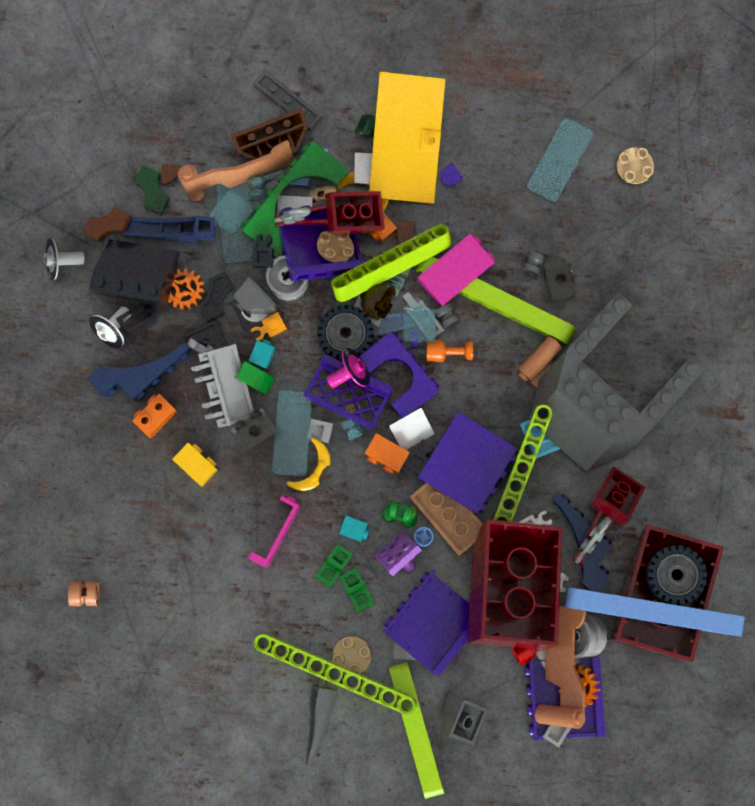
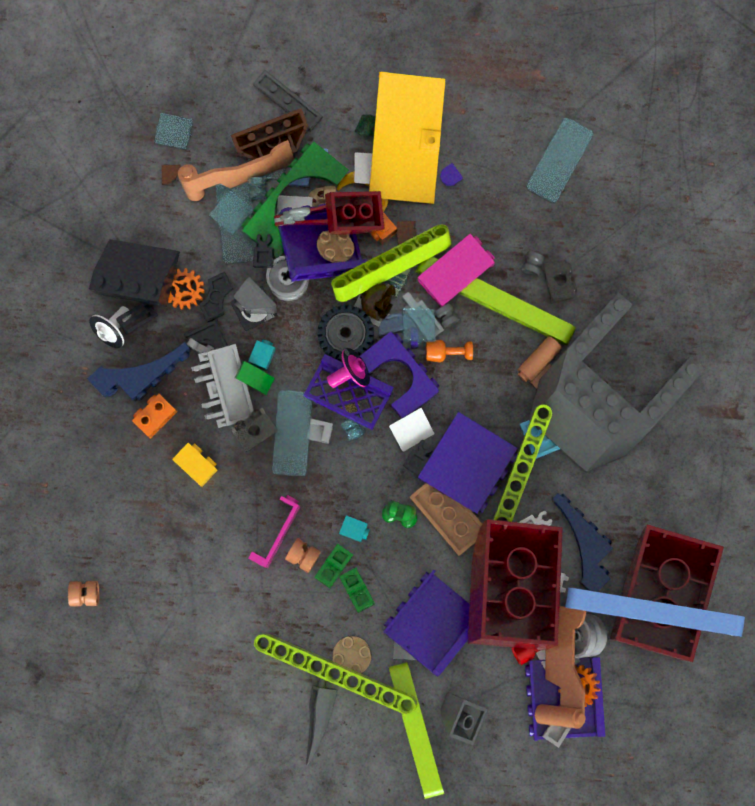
light grey piece [44,238,84,280] -> none
reddish brown tile [82,207,132,242] -> none
dark blue arch [122,215,217,244] -> none
dark green tile [135,165,170,215] -> none
light orange plate [251,312,287,341] -> none
yellow piece [287,438,330,491] -> none
orange brick [365,433,410,475] -> none
medium lavender plate [374,531,422,576] -> none
medium blue wheel [414,527,433,547] -> none
dark red slope [572,466,646,566] -> none
tan dish [617,147,654,184] -> none
wheel [646,545,707,605] -> none
none -> clear light blue piece [154,113,193,150]
none -> nougat wheel [285,538,321,573]

